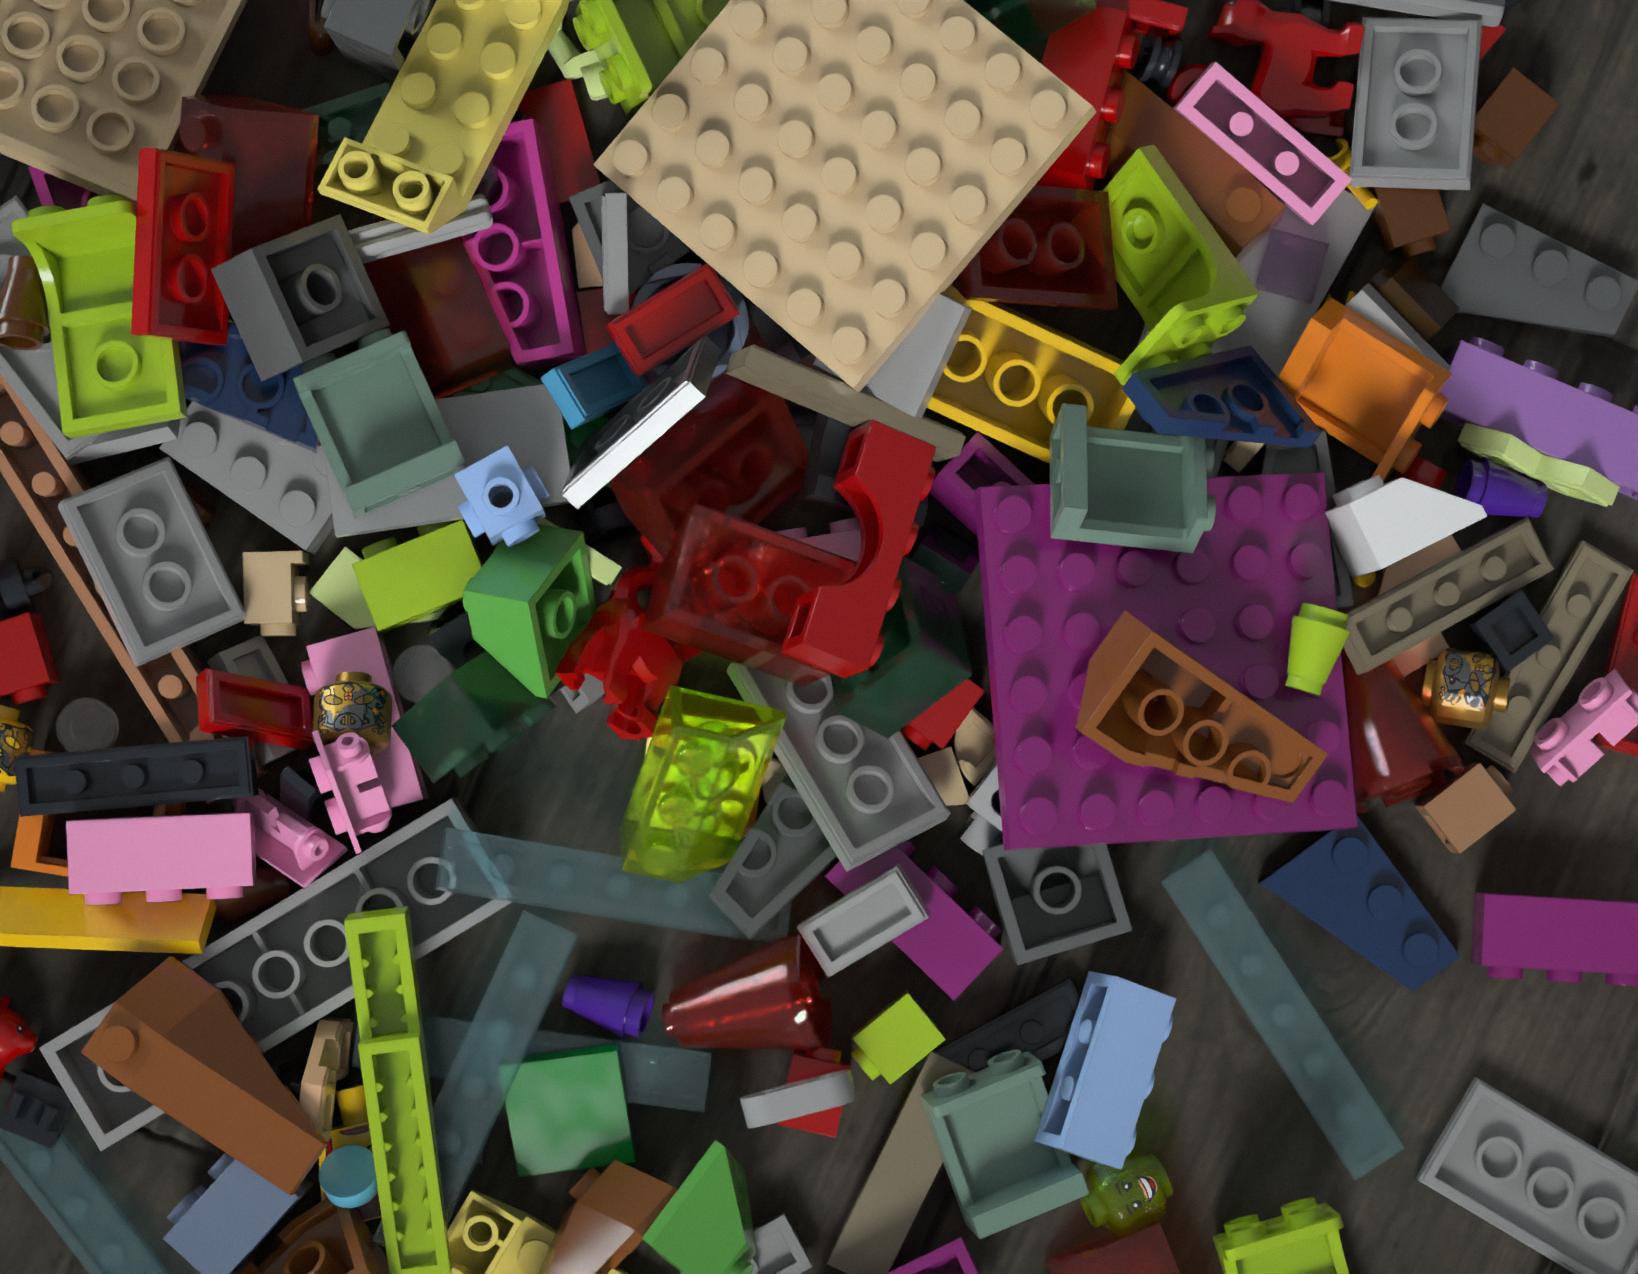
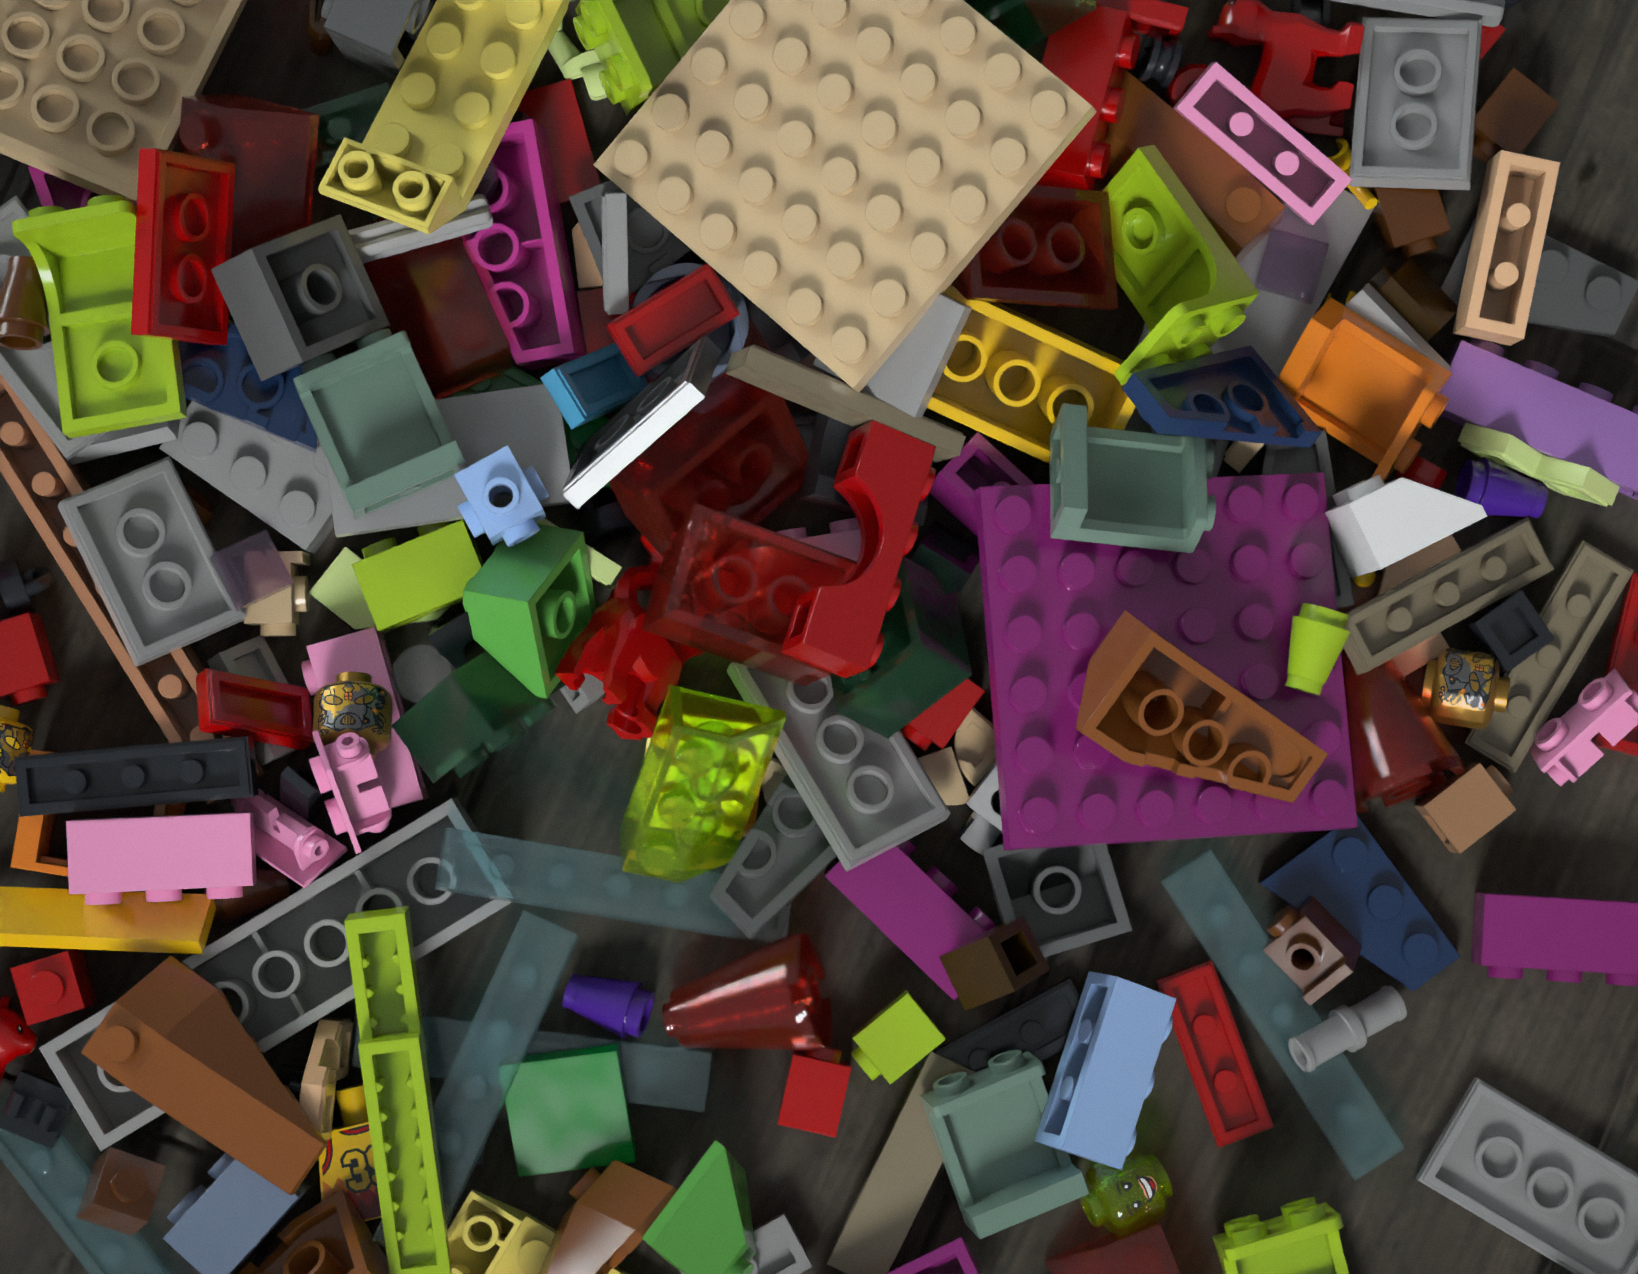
clear tile [56,698,119,751] -> none
medium azure tile [319,1145,378,1208] -> none
light grey beam [740,1069,858,1128] -> none
light grey tile [797,863,931,977] -> none
none -> red brick [10,949,98,1026]
none -> reddish brown brick [76,1147,166,1236]
none -> clear purple tile [210,530,294,611]
none -> dark brown brick [939,916,1050,1011]
none -> red tile [1155,959,1274,1148]
none -> reddish brown brick [1263,896,1362,1005]
none -> light grey pin [1288,985,1407,1072]
none -> light nougat brick [1452,150,1560,346]

